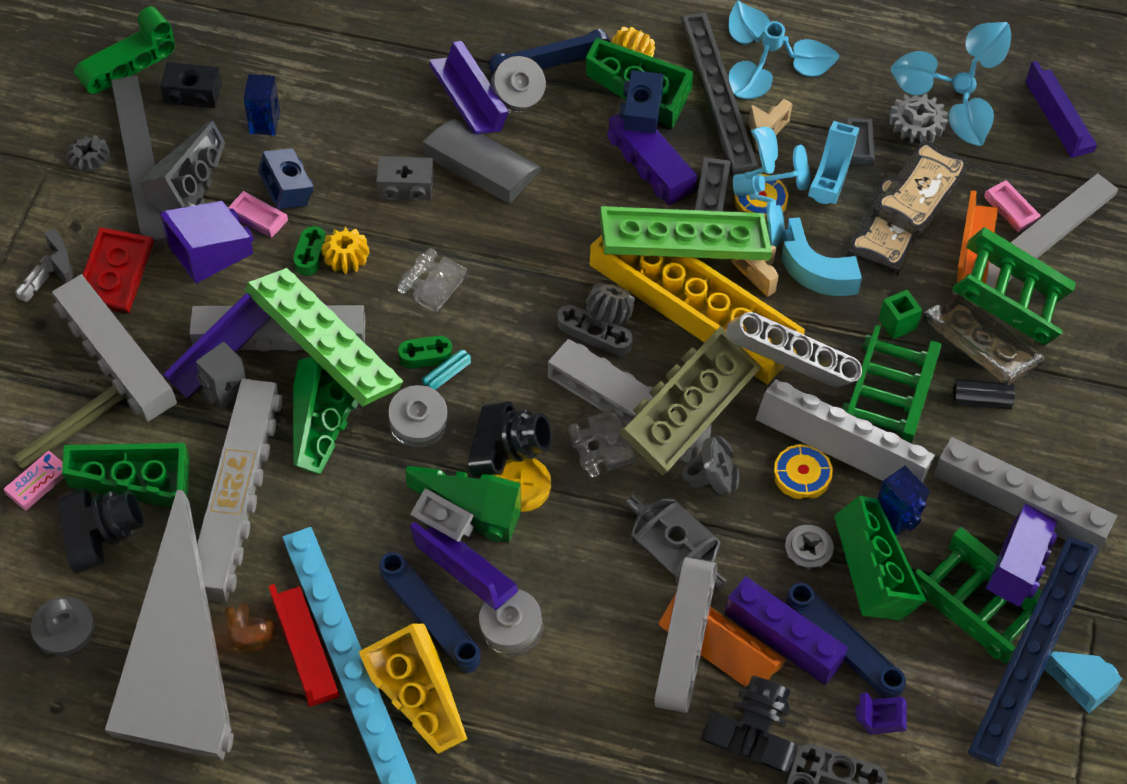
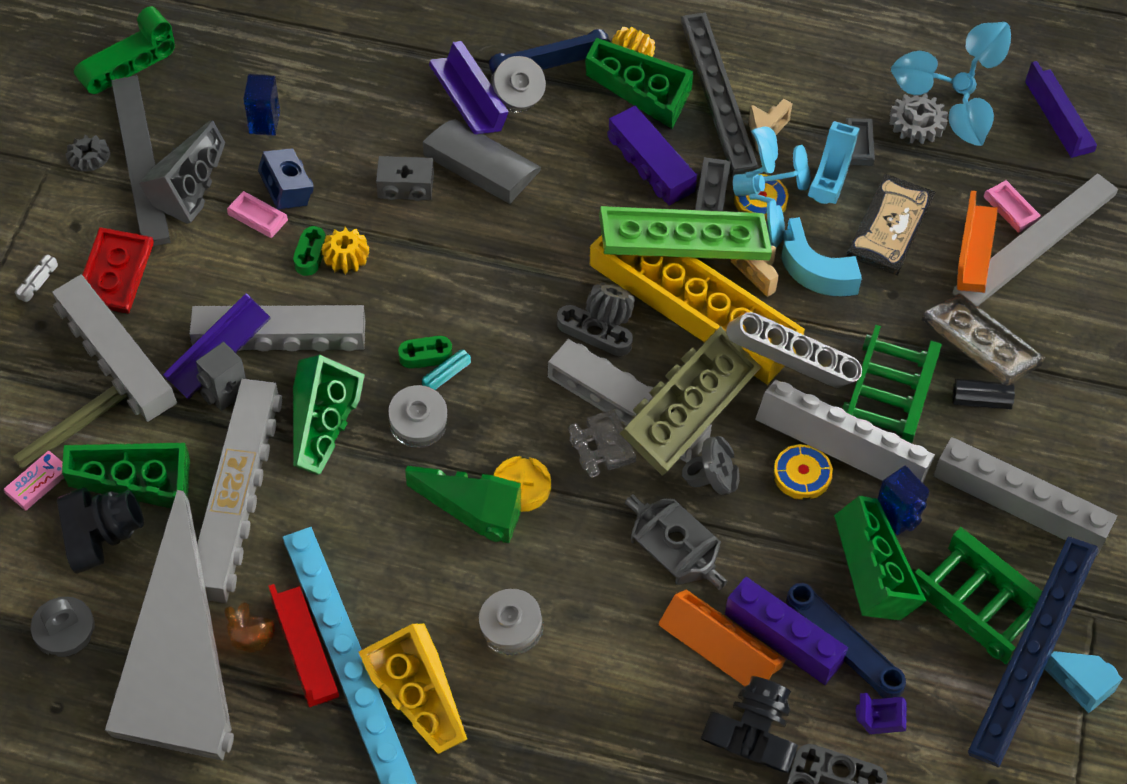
dark grey slope [44,228,74,284] -> none
black brick [160,62,222,108] -> none
dark purple slope [160,201,254,284] -> none
plate [244,268,404,407] -> none
dark blue piece [379,552,481,673] -> none
clear plate [397,248,468,313] -> none
light grey plate [410,488,475,542] -> none
dark purple panel [410,522,518,611] -> none
black beam [468,401,552,478] -> none
dark blue brick [619,70,663,134] -> none
light grey beam [655,557,717,713] -> none
medium azure plant [729,1,840,100] -> none
light grey gear [785,525,834,570] -> none
tile [872,138,972,238] -> none
green brick [878,289,922,340] -> none
green fence [952,227,1076,346] -> none
brick [986,503,1058,607] -> none

